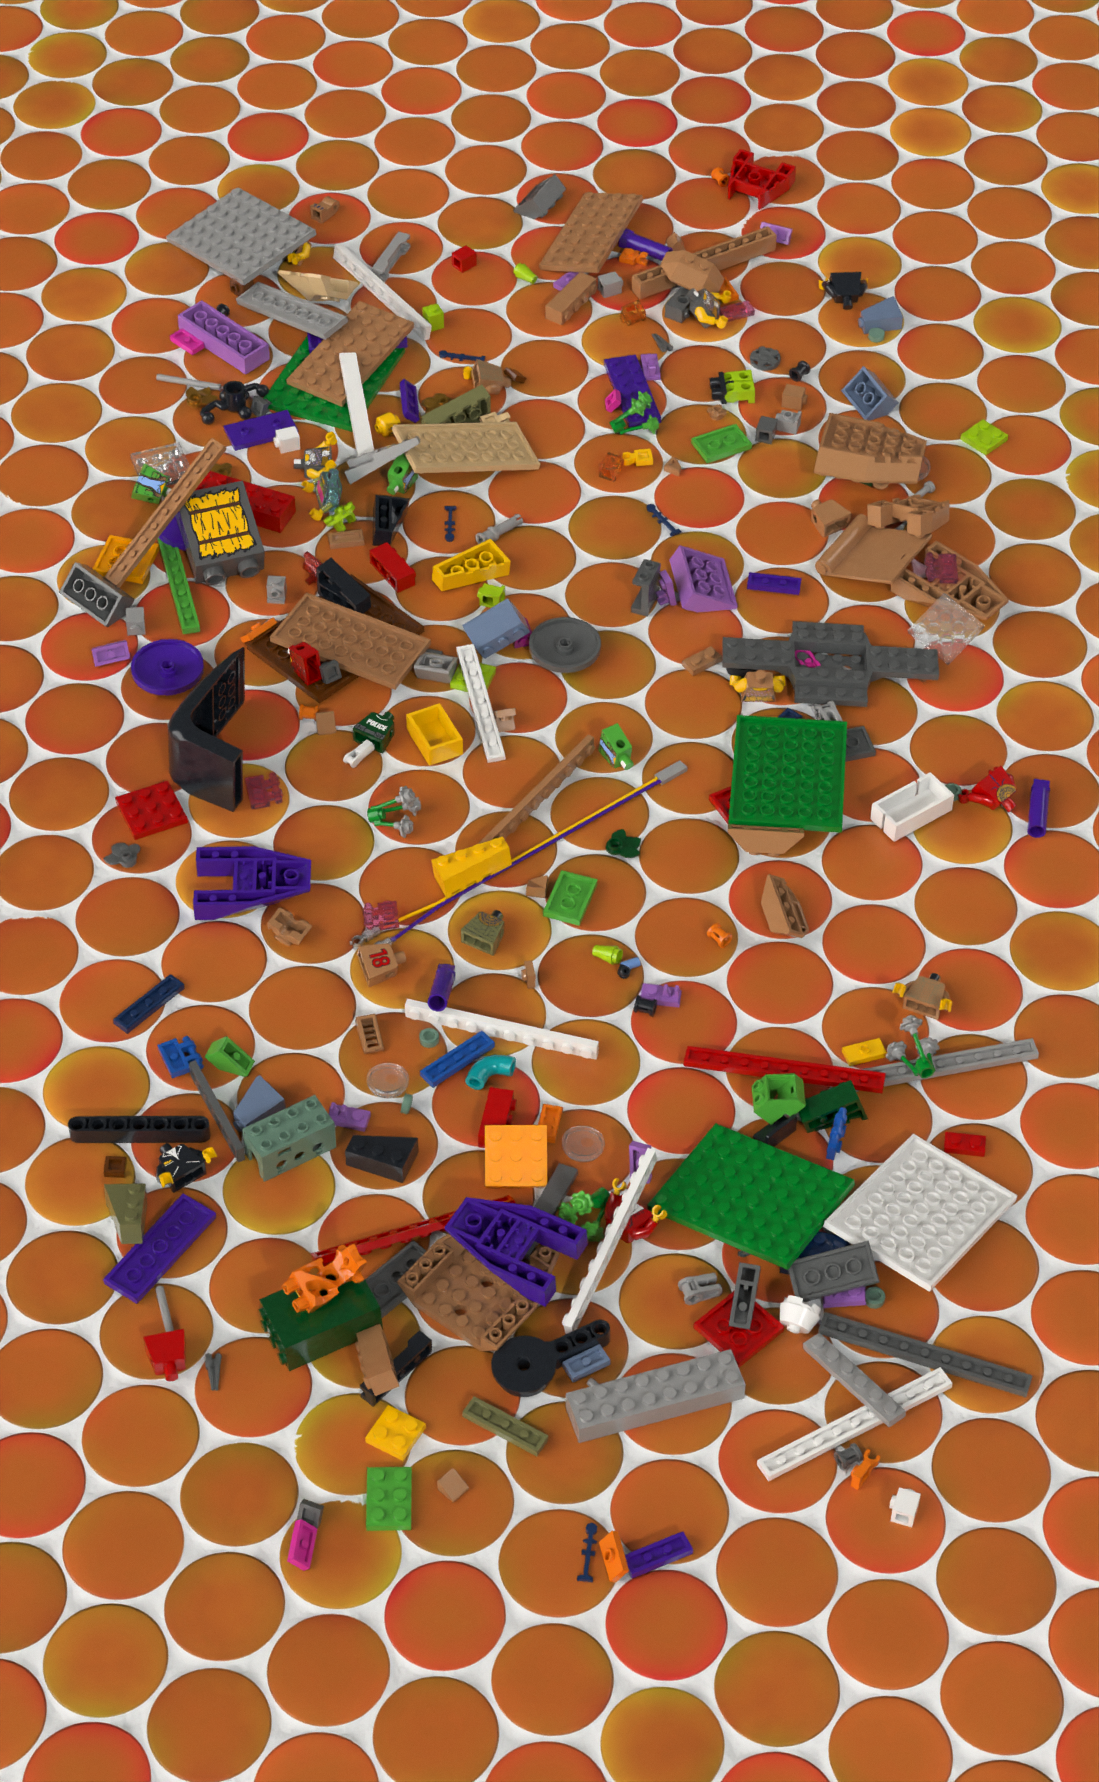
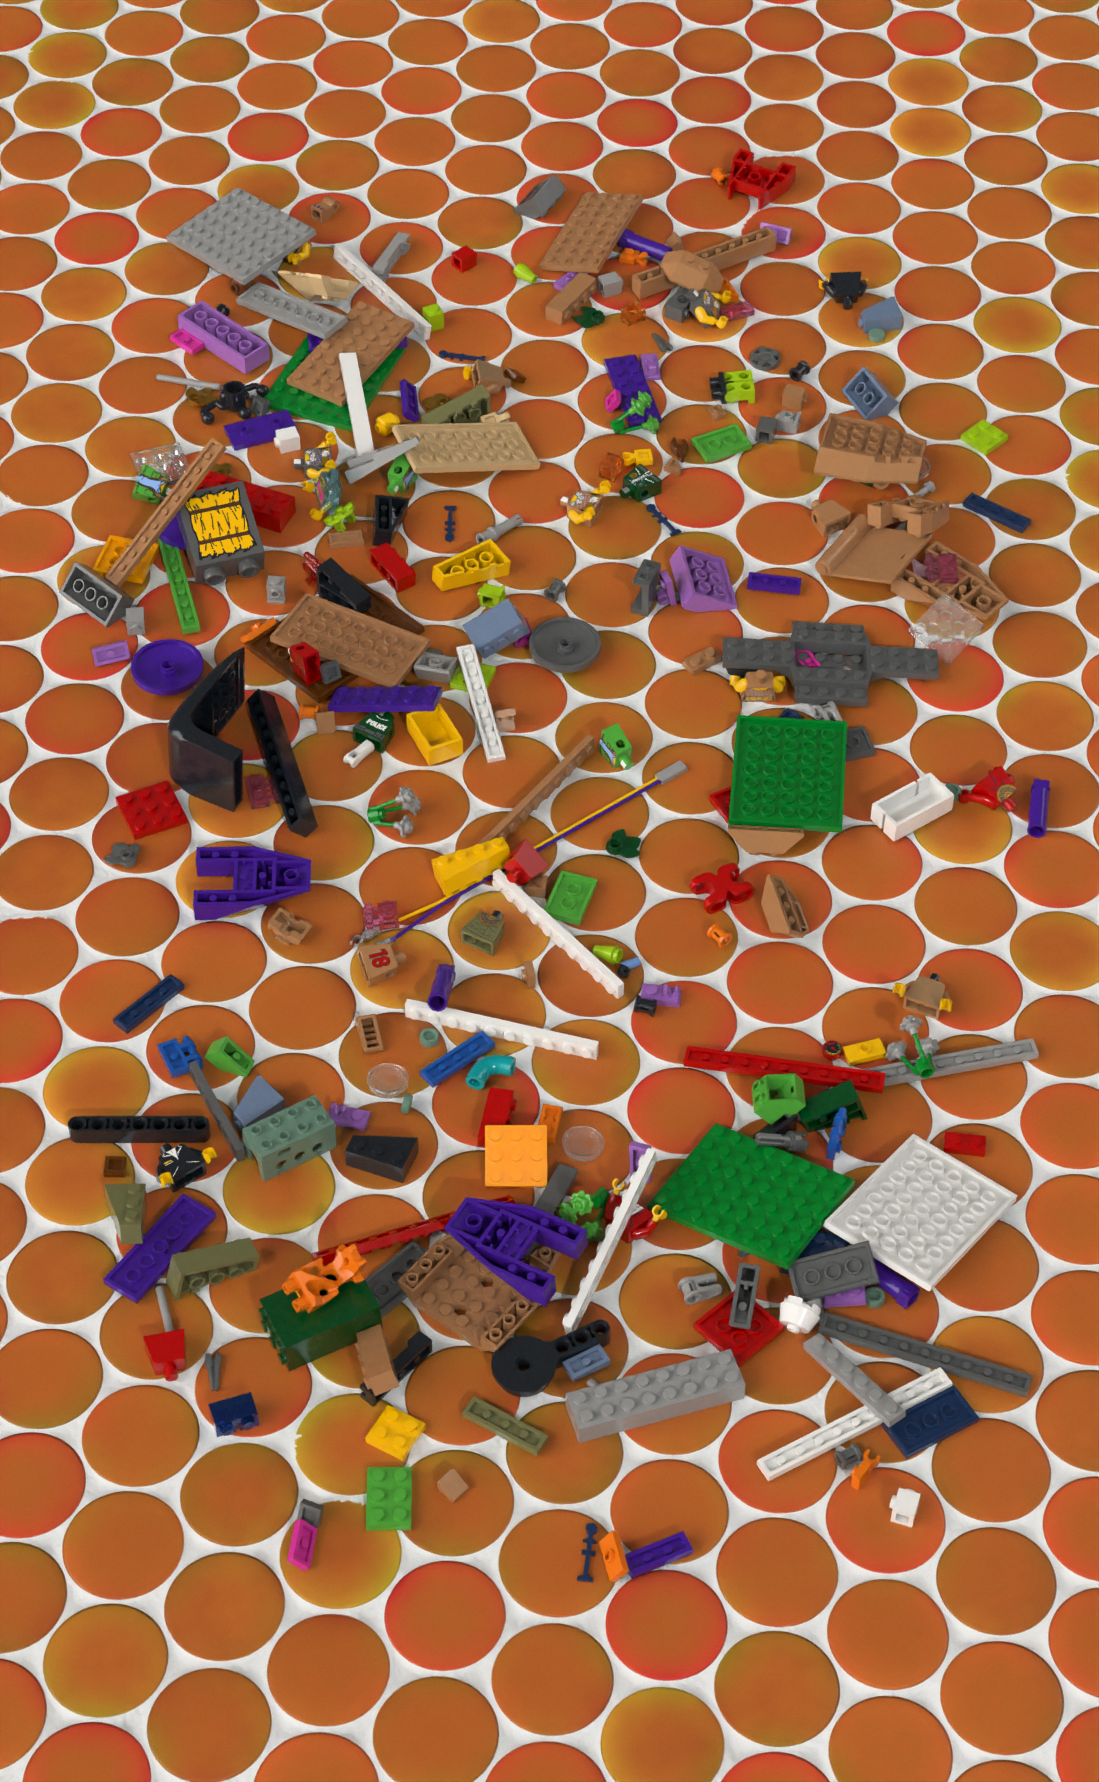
none -> olive wedge [166,1237,260,1301]
none -> clear blue piece [209,1392,259,1437]
none -> black brick [247,689,318,838]
none -> dark purple plate [328,685,443,712]
none -> white plate [492,869,624,999]
none -> red torso [504,839,549,885]
none -> dark grey bush [544,578,566,602]
none -> torso [560,480,611,528]
none -> dark green plate [573,306,605,328]
none -> dark green torso [619,464,662,502]
none -> reddish brown hand [671,437,689,463]
none -> red piece [689,863,755,914]
none -> dark grey piece [754,1131,809,1152]
none -> tile [822,1040,842,1060]
none -> dark purple piece [873,1257,920,1310]
none -> dark blue tile [882,1385,979,1459]
none -> dark blue tile [963,493,1031,533]

